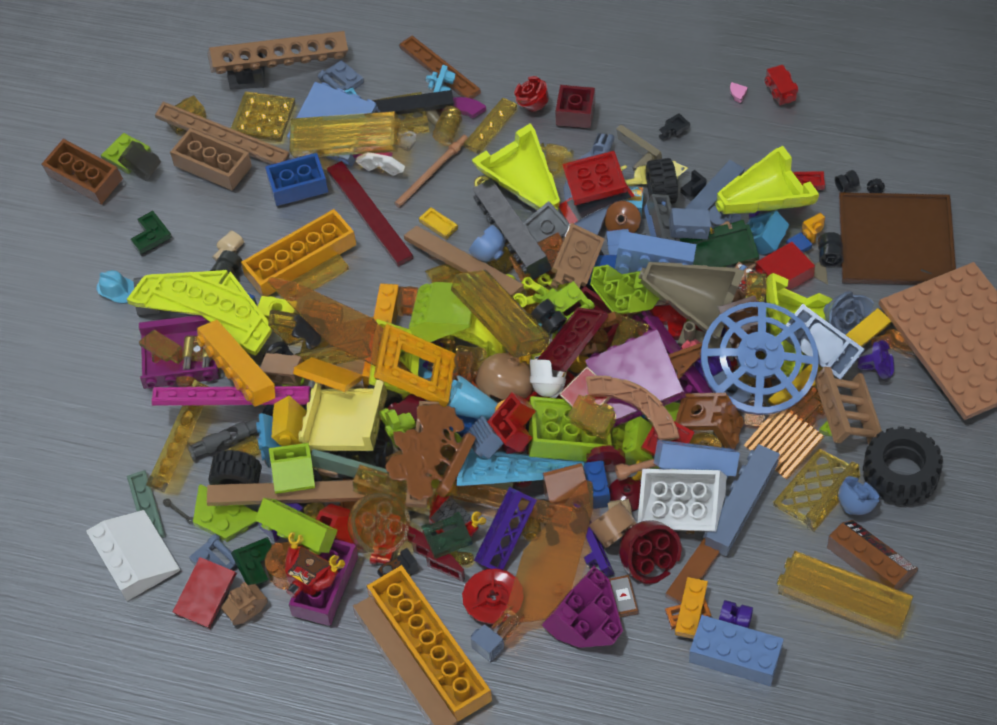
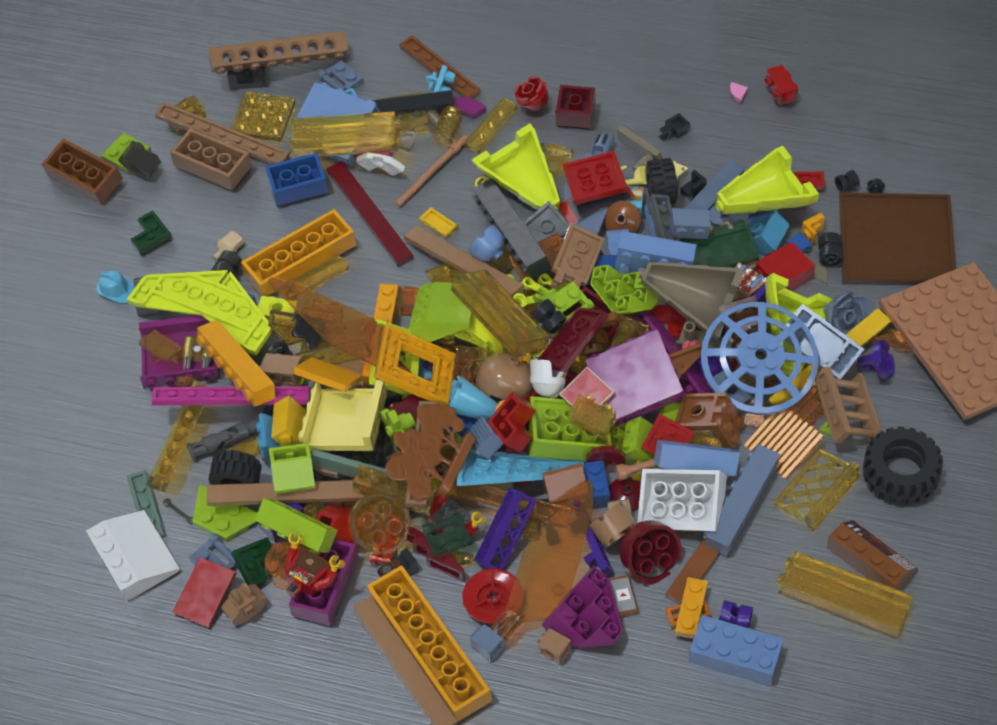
nougat tile [586,376,679,441] -> none
clear yellow brick [744,273,767,302] -> none
medium blue cylinder [838,476,880,515] -> none
none -> medium nougat brick [537,628,571,665]

